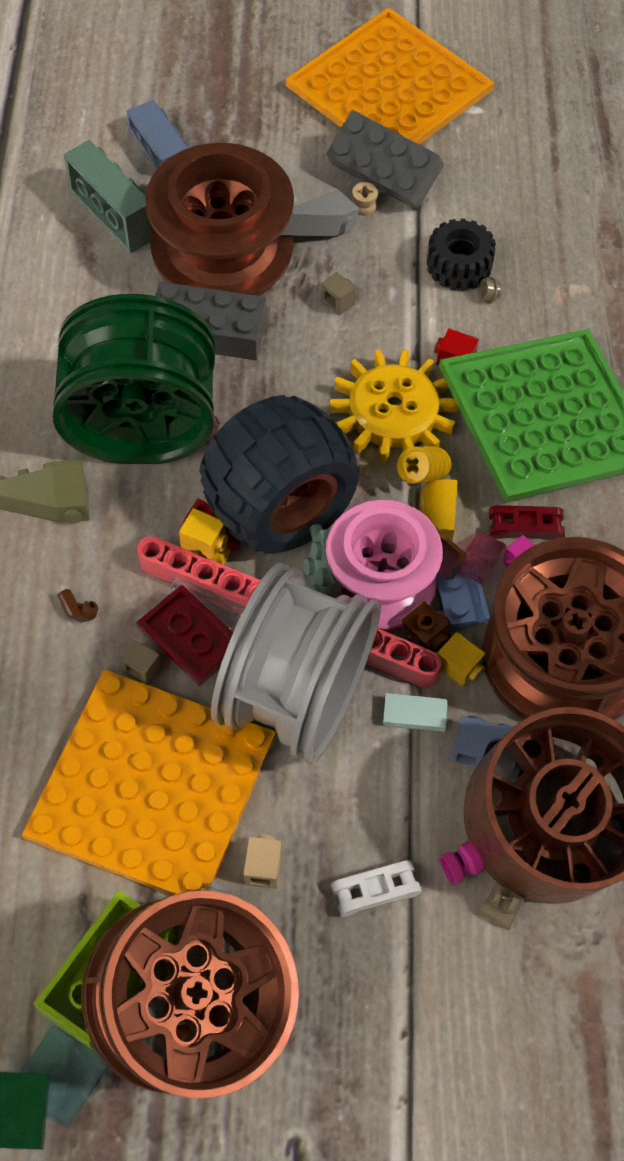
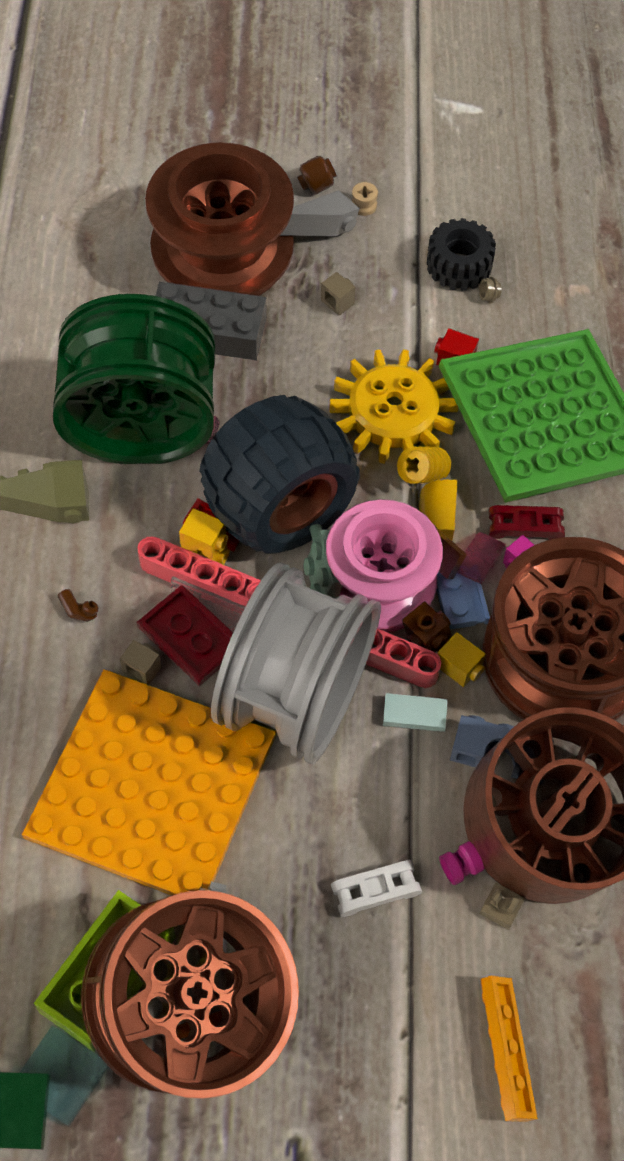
sand green brick [64,140,153,253] -> none
sand blue brick [126,100,190,169] -> none
tan brick [244,834,282,889] -> none
light orange plate [286,7,495,145] -> none
dark grey brick [326,110,444,210] -> none
none -> reddish brown head [297,156,337,195]
none -> light orange plate [480,975,538,1122]

